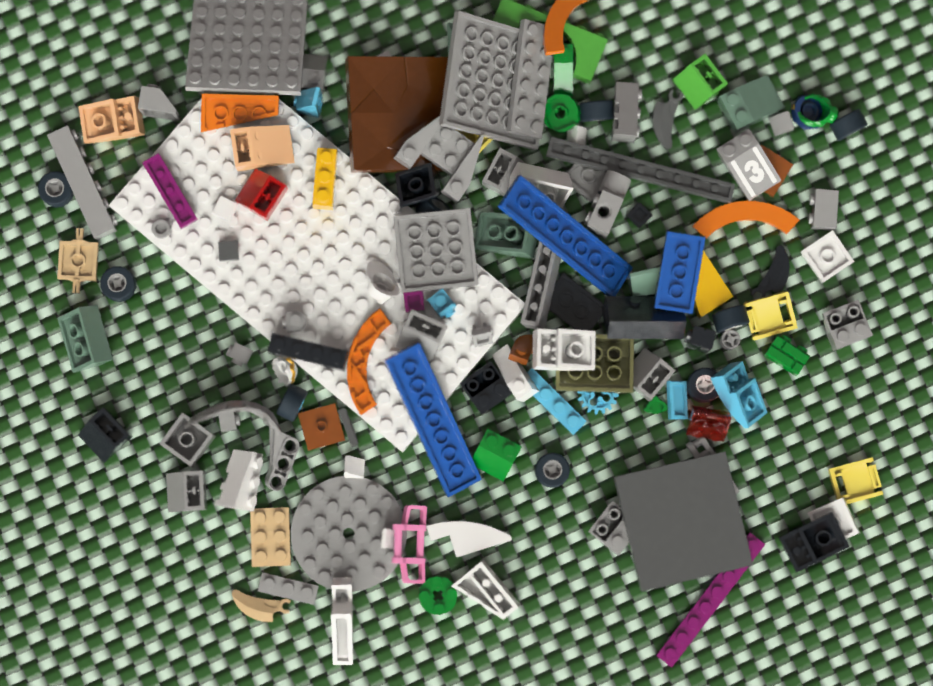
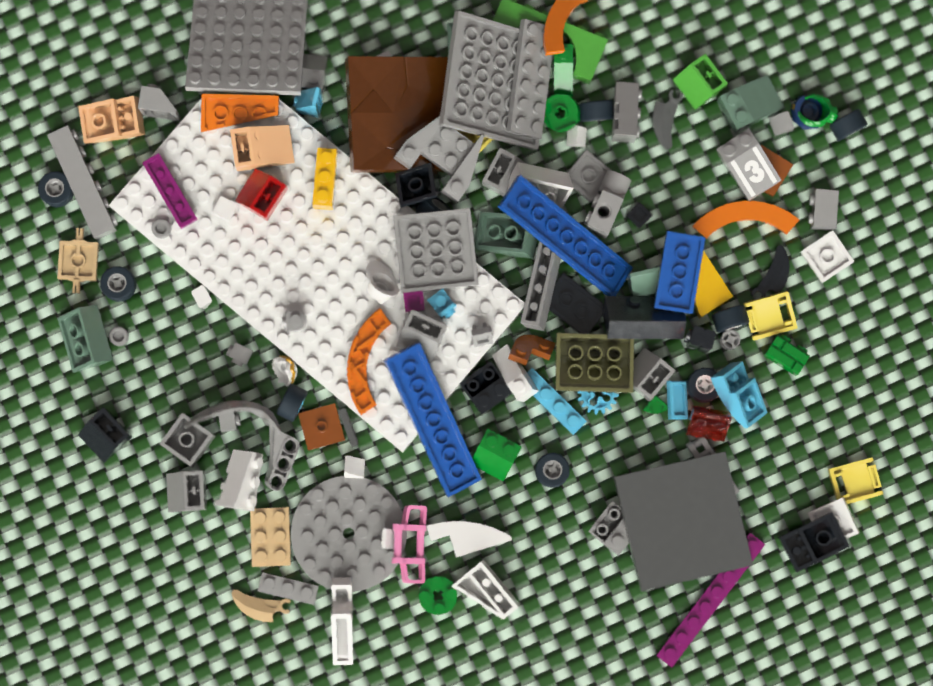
dark grey tile [218,240,239,262] -> none
black arch [267,333,349,372] -> none
white slope [532,328,596,371] -> none
dark grey plate [546,137,735,204] -> none
light grey slope [822,300,873,351] -> none
none -> light grey tile [109,327,129,346]
none -> white slope [191,285,212,309]

